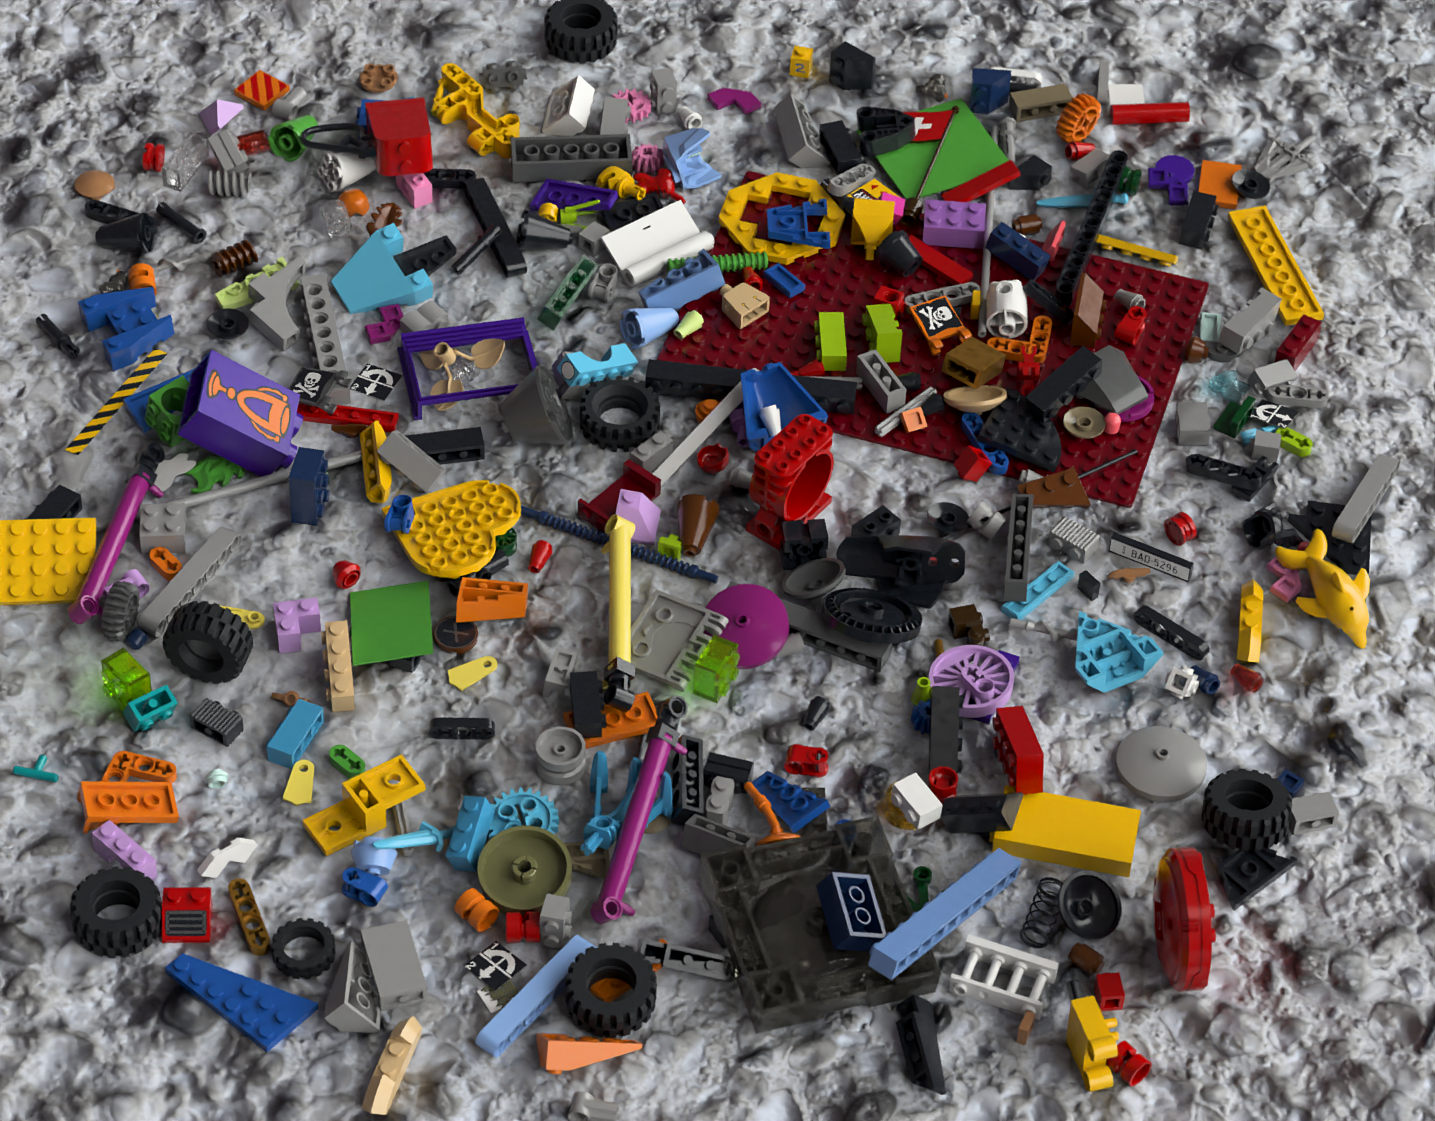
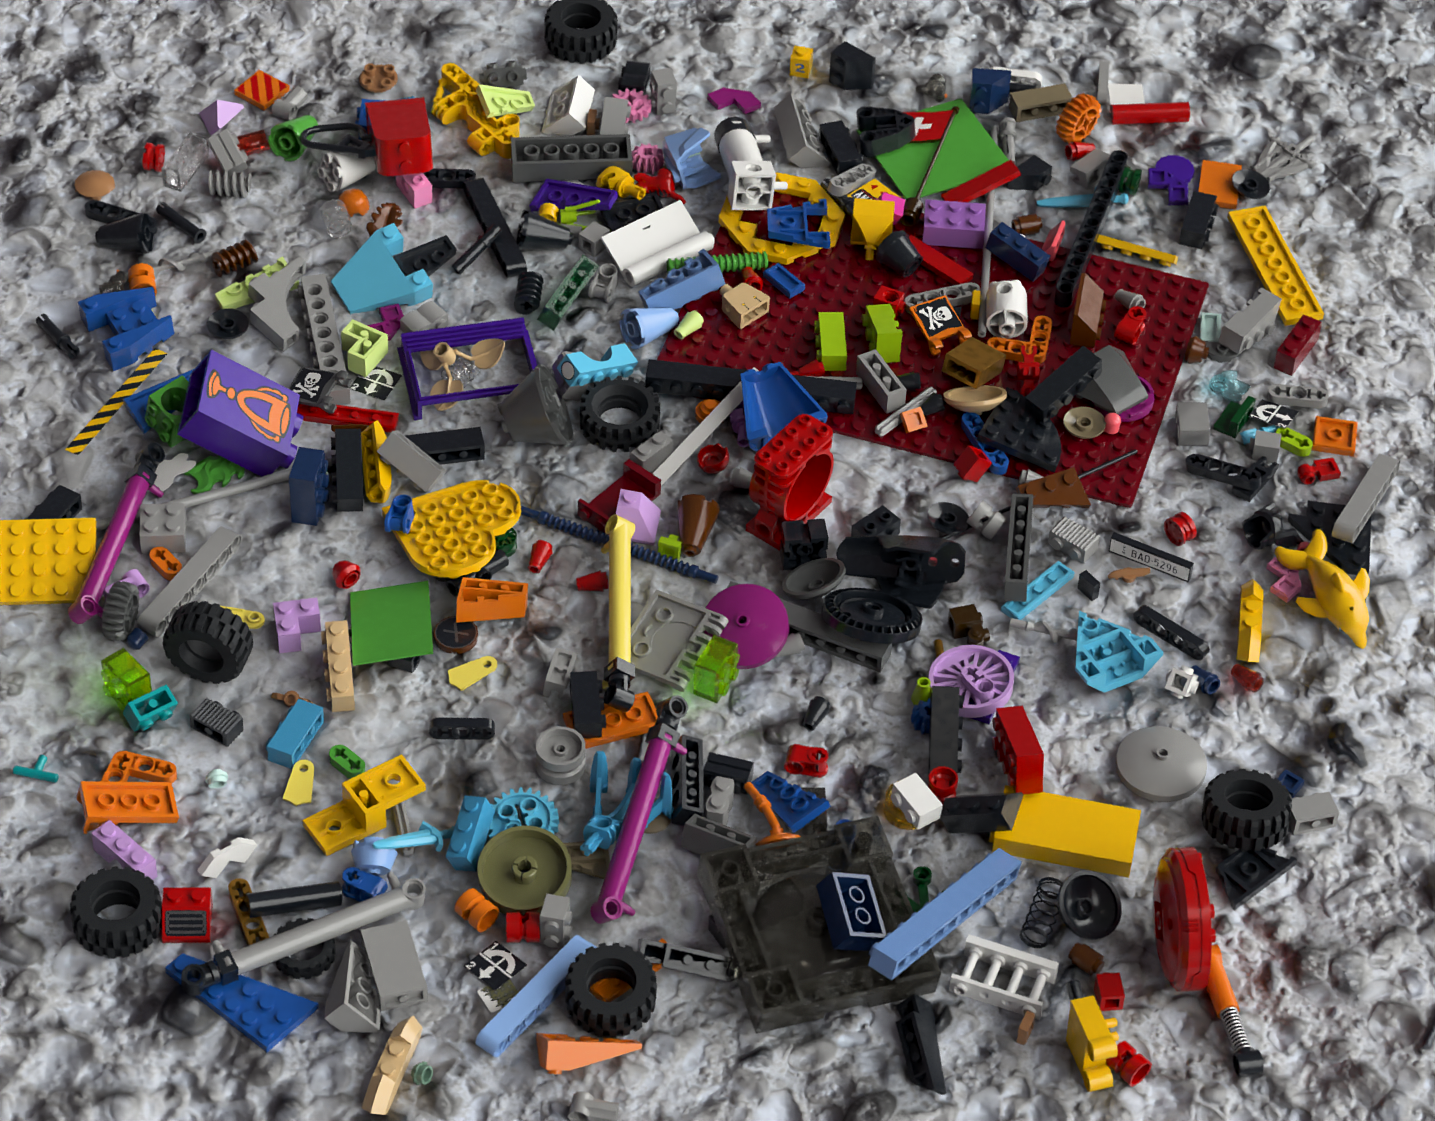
white cone [678,106,703,130] -> none
white cone [759,404,781,437] -> none
black beam [1023,279,1074,324] -> none
light grey hinge [1247,359,1299,395] -> none
none -> light grey piece [181,872,426,996]
none -> black brick [244,881,342,918]
none -> black brick [331,429,363,512]
none -> yellowish green brick [341,319,388,377]
none -> sand green plate [411,1061,433,1085]
none -> yellowish green wing [476,85,535,118]
none -> black piece [514,271,544,315]
none -> red cone [576,570,609,592]
none -> medium nougat plate [587,109,601,135]
none -> black brick [618,61,651,95]
none -> white piece [714,117,788,210]
none -> piece [1206,944,1264,1077]
none -> red plate [1297,457,1341,485]
none -> orange tile [1312,416,1358,457]

